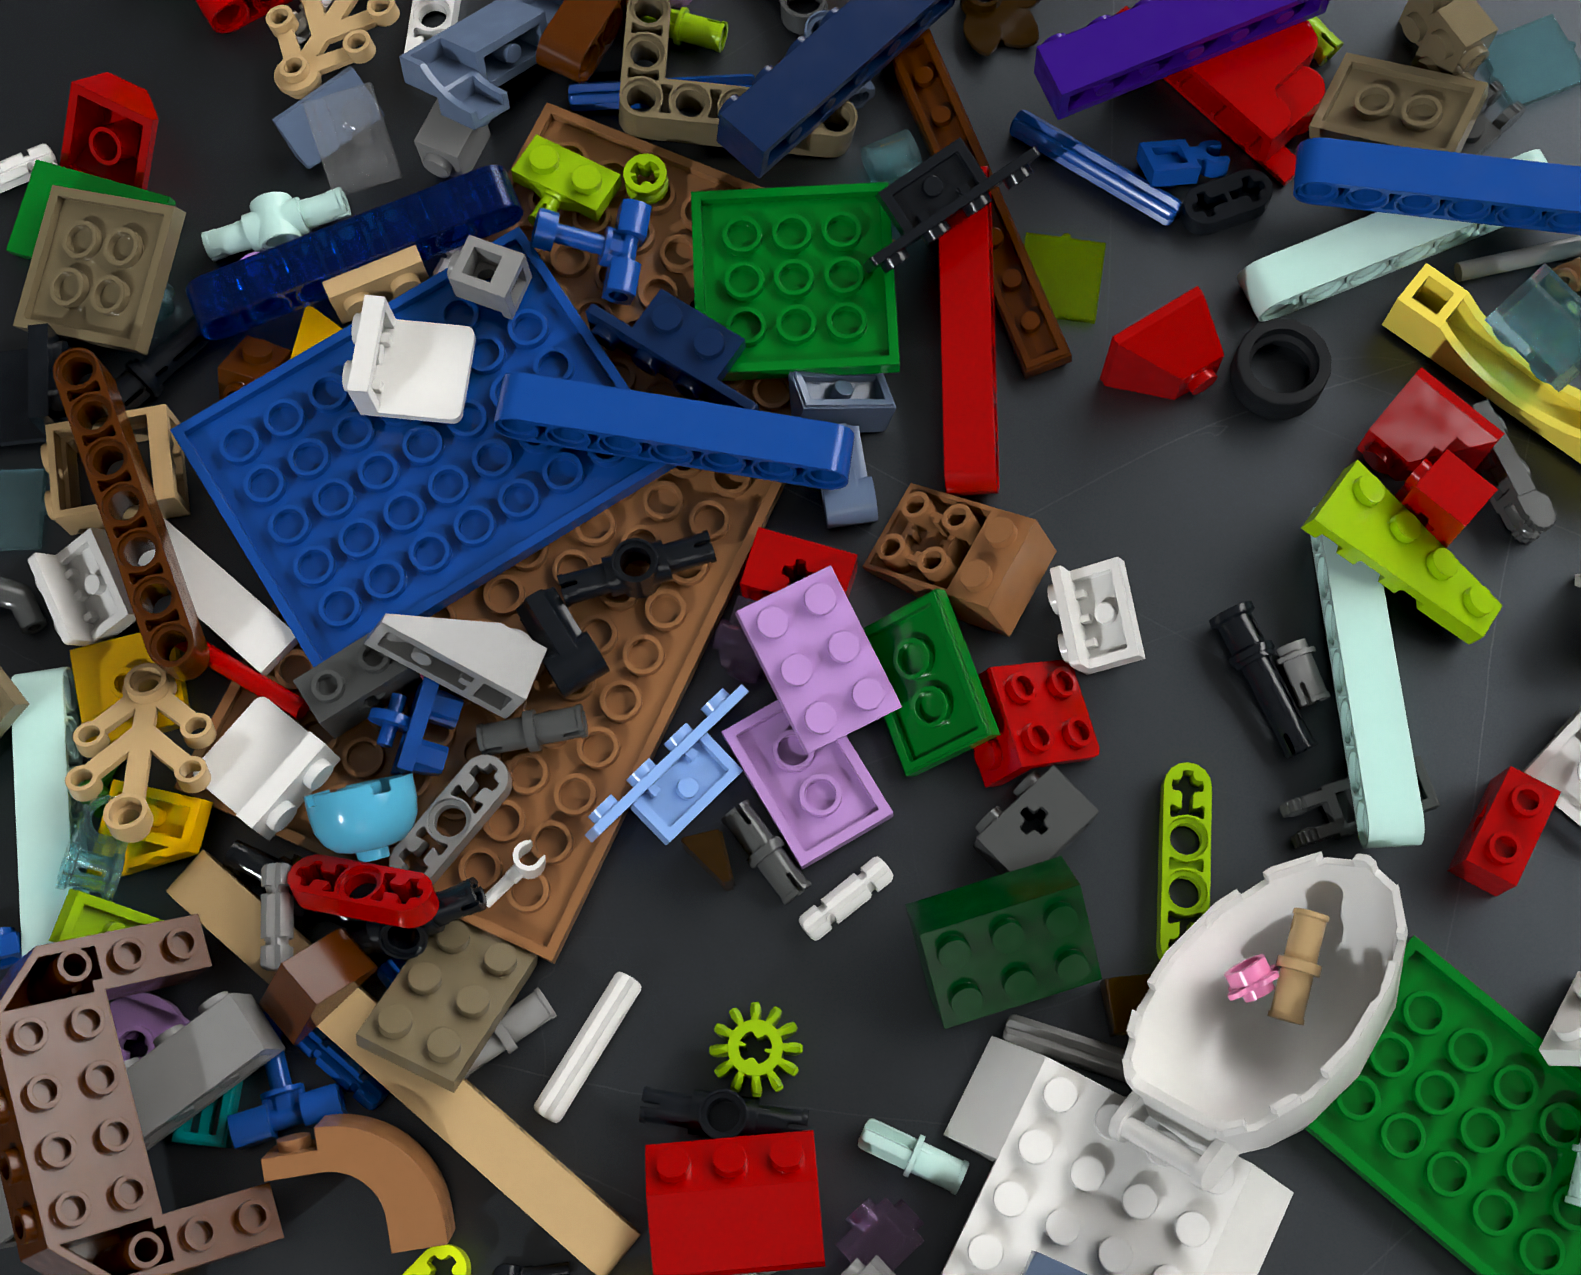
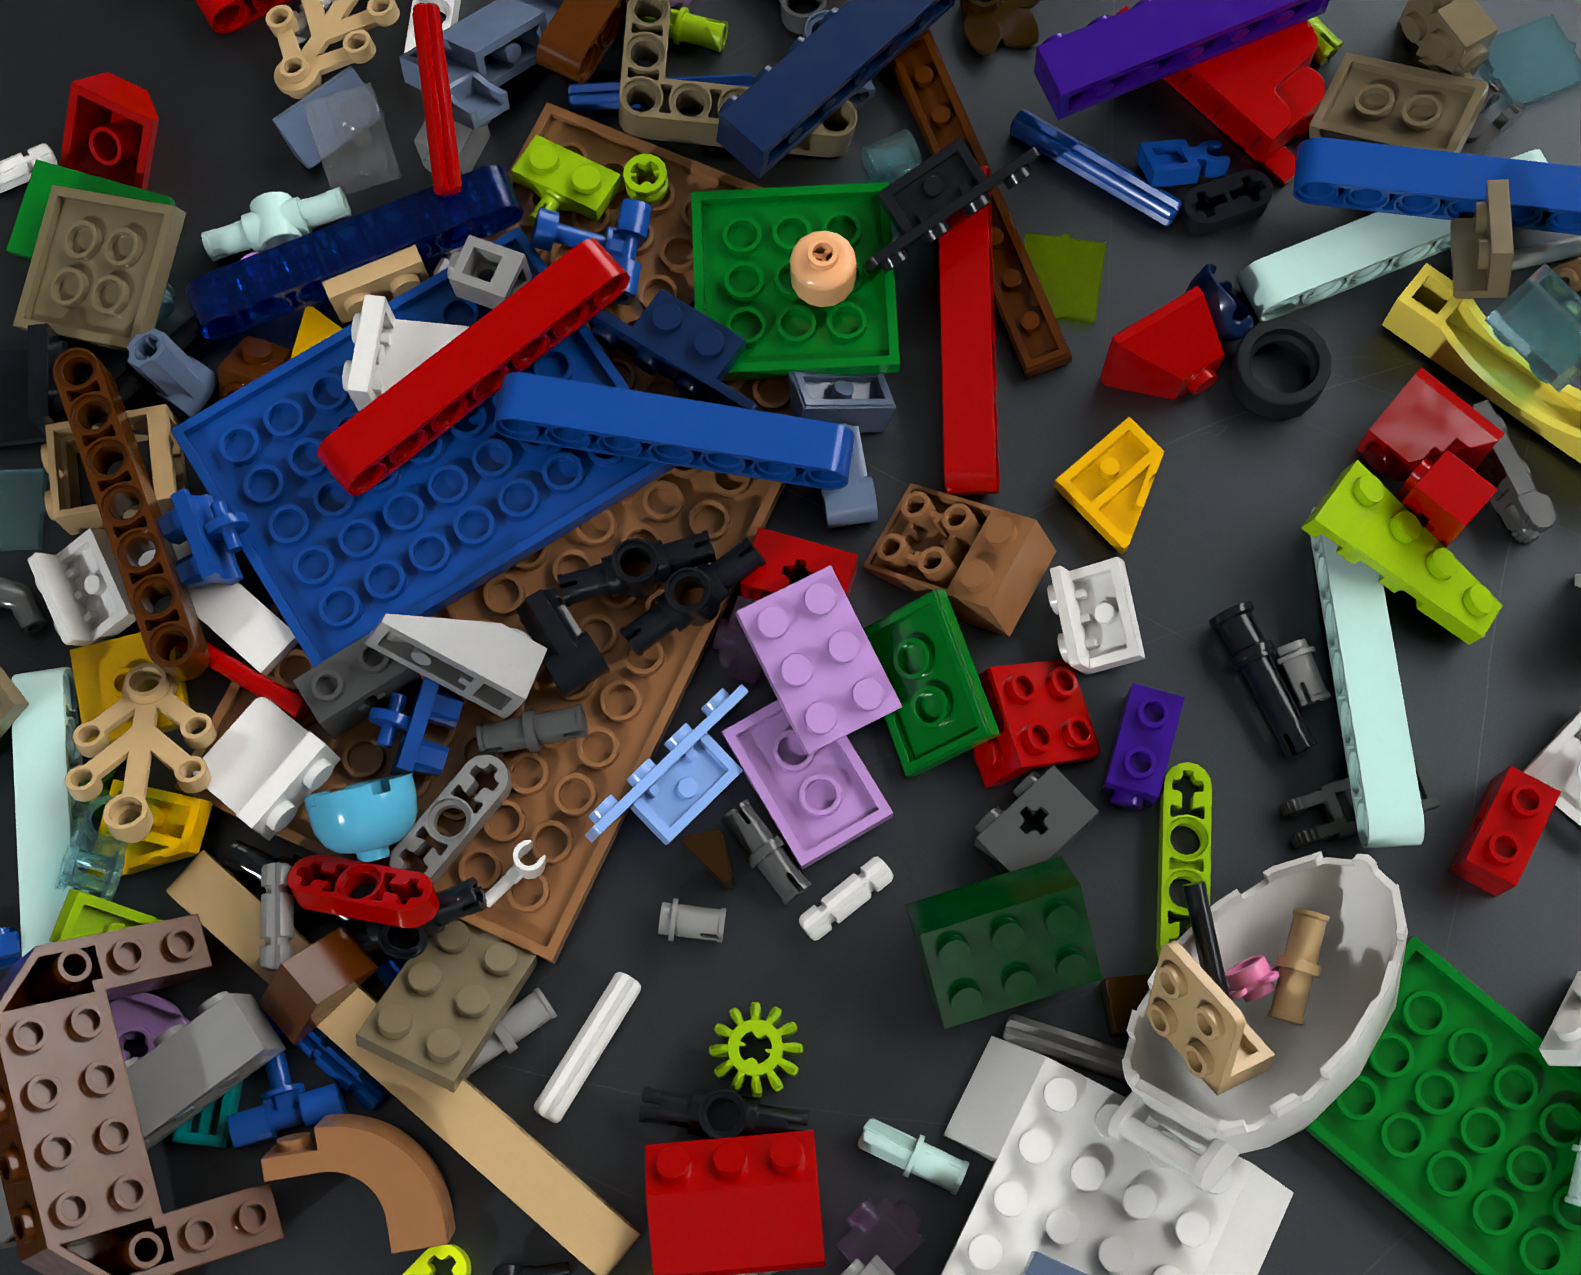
none -> sand blue piece [127,328,219,420]
none -> blue hips [157,488,250,588]
none -> red beam [316,238,630,496]
none -> red axle [412,3,462,196]
none -> black pin [620,537,766,657]
none -> light grey pin [658,898,726,943]
none -> light nougat head [790,230,856,307]
none -> yellow wing [1054,417,1165,555]
none -> dark purple brick [1100,683,1185,811]
none -> tan bracket [1146,941,1275,1096]
none -> black bar [1183,881,1230,998]
none -> dark blue hair [1186,264,1254,341]
none -> dark tan bracket [1450,179,1514,299]

